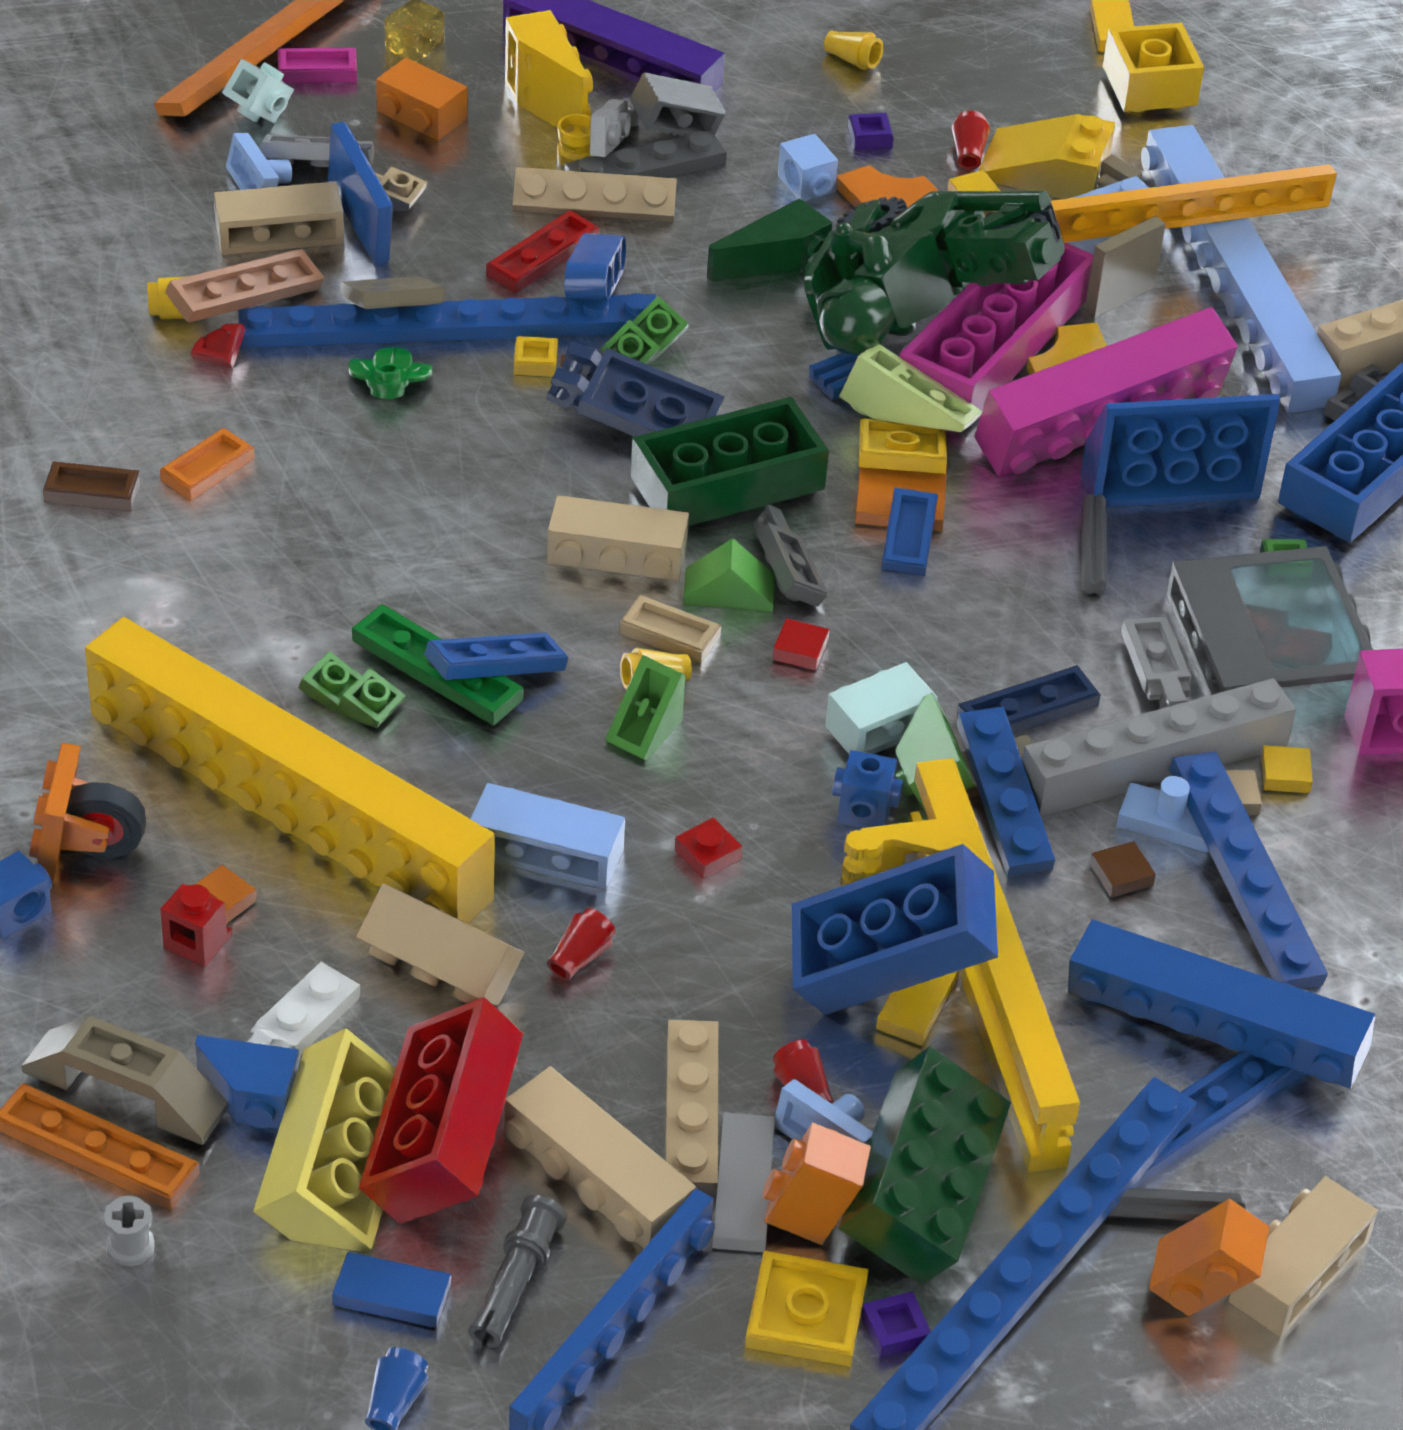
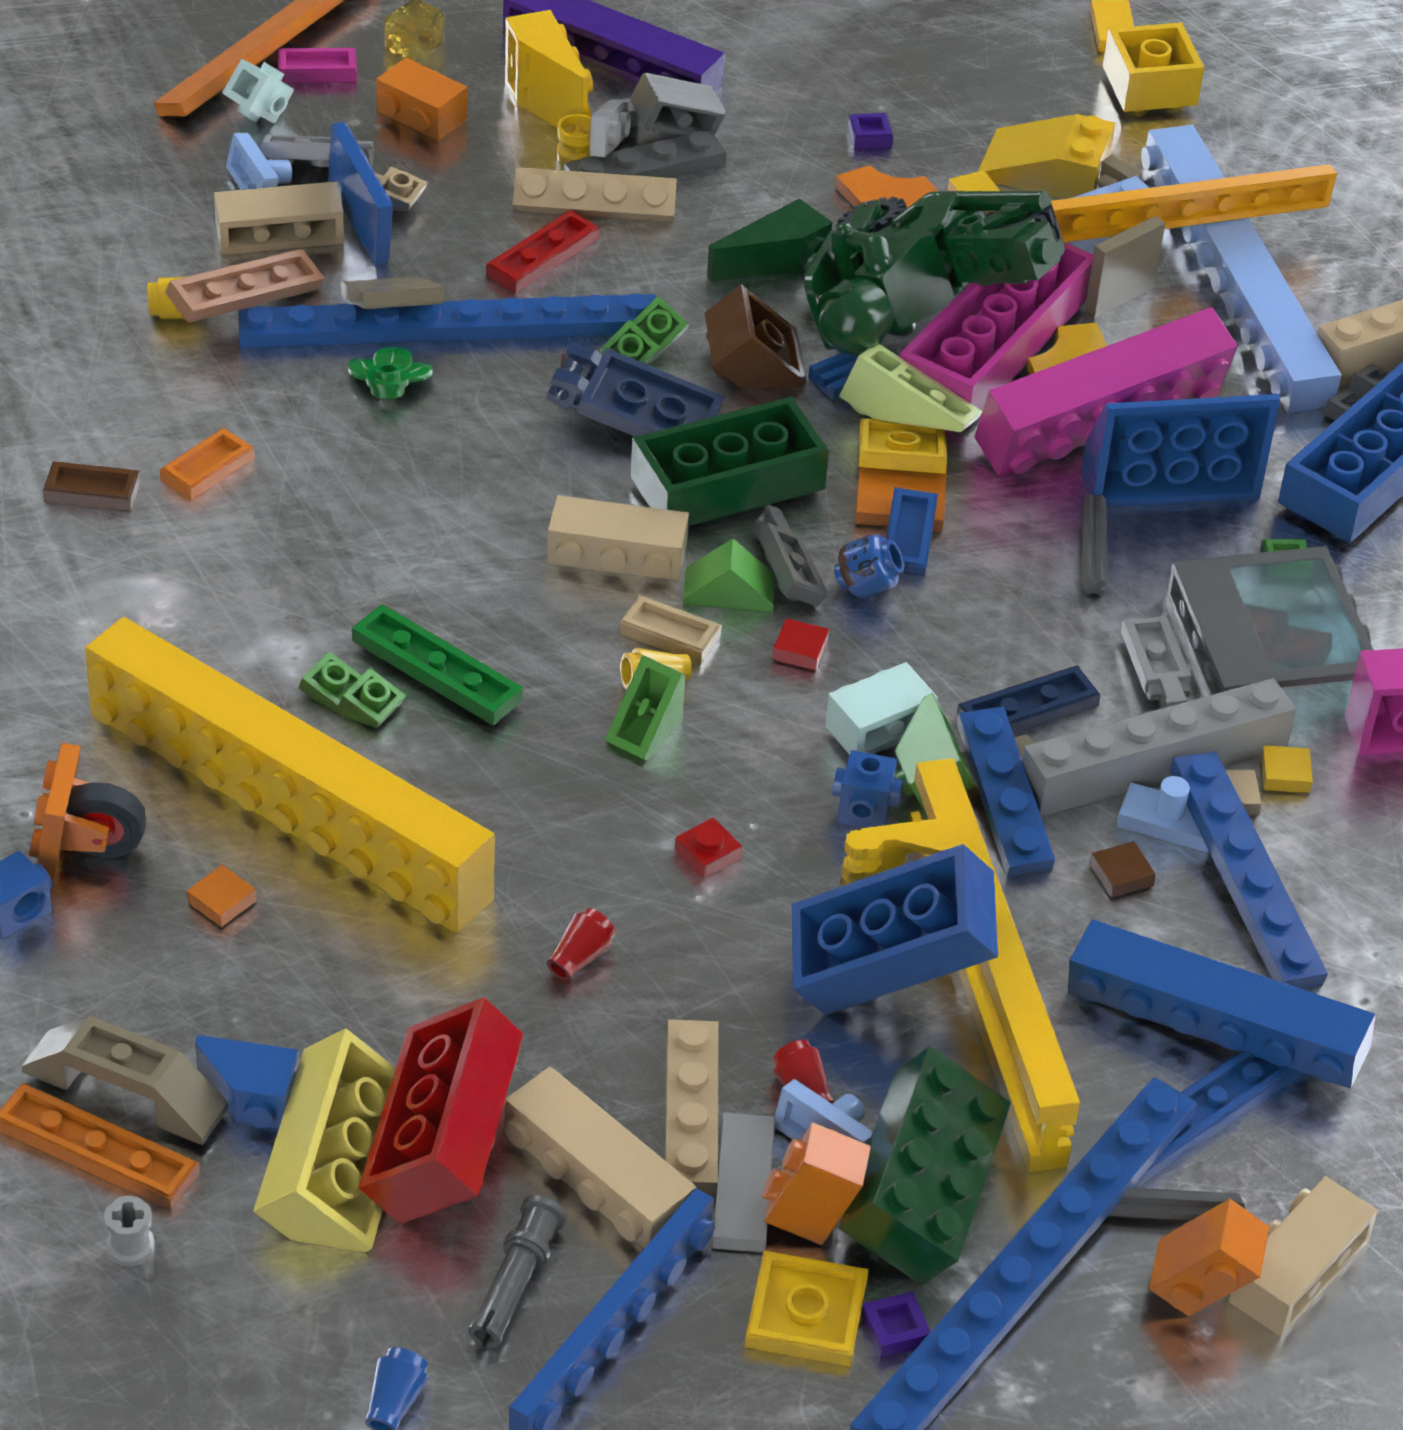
red brick [160,883,233,967] -> none
red tile [190,323,245,368] -> none
white hinge [247,961,361,1056] -> none
blue tile [332,1252,451,1328] -> none
tan brick [356,883,525,1006] -> none
blue tile [424,632,569,680] -> none
light blue brick [470,783,625,890] -> none
yellow tile [513,336,558,377] -> none
blue beam [564,233,626,301] -> none
light blue brick [778,134,838,201] -> none
yellow cone [824,30,883,70] -> none
yellow tile [876,971,959,1046] -> none
red cone [951,110,990,170] -> none
none -> reddish brown slope [704,284,807,389]
none -> blue head [834,534,904,599]

